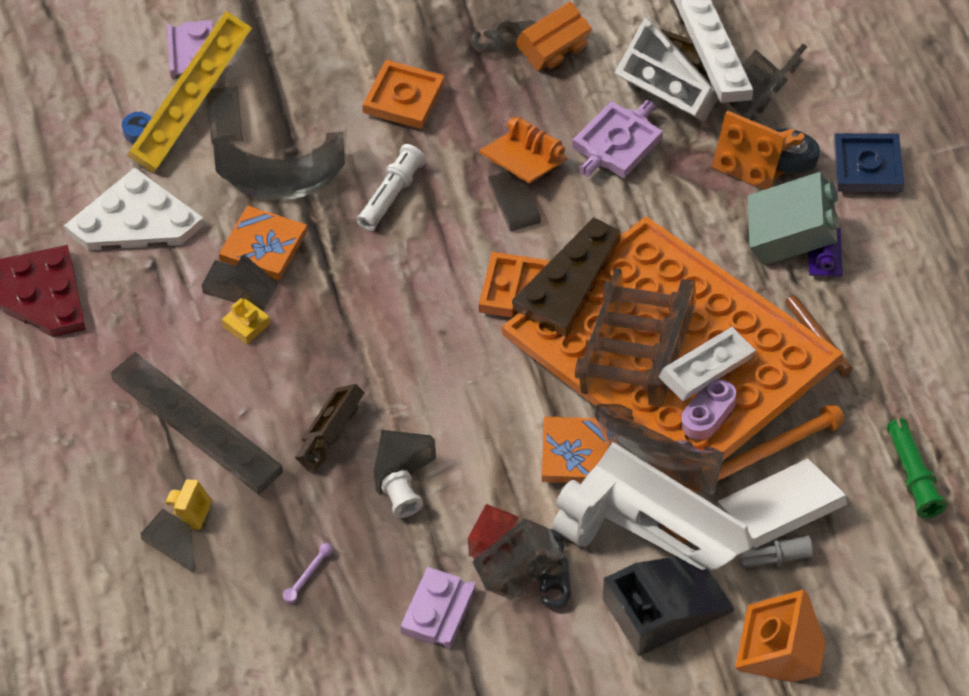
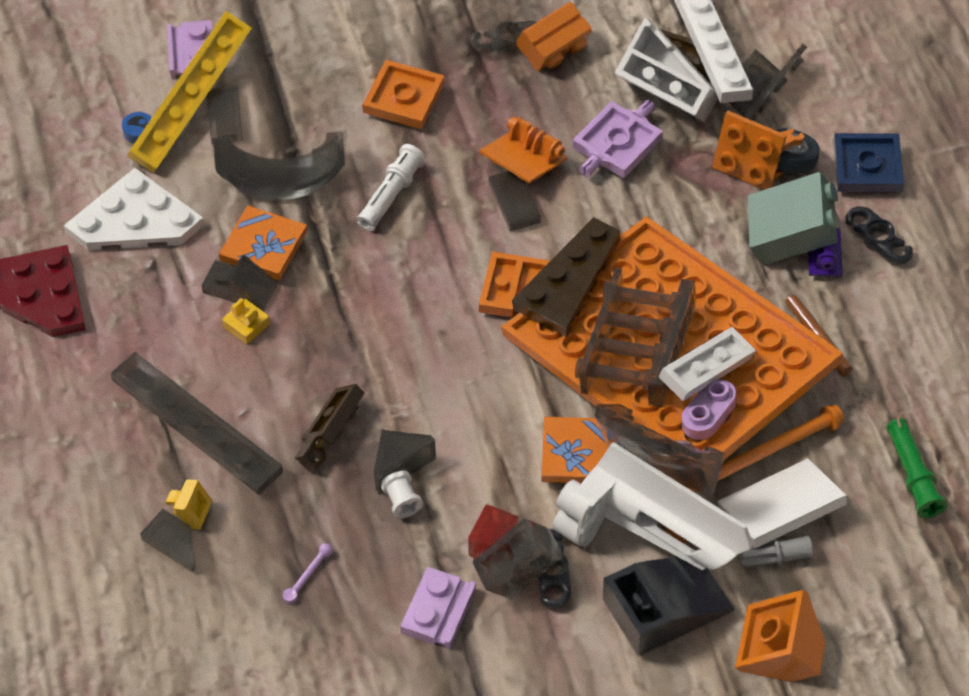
none -> black piece [845,206,913,265]

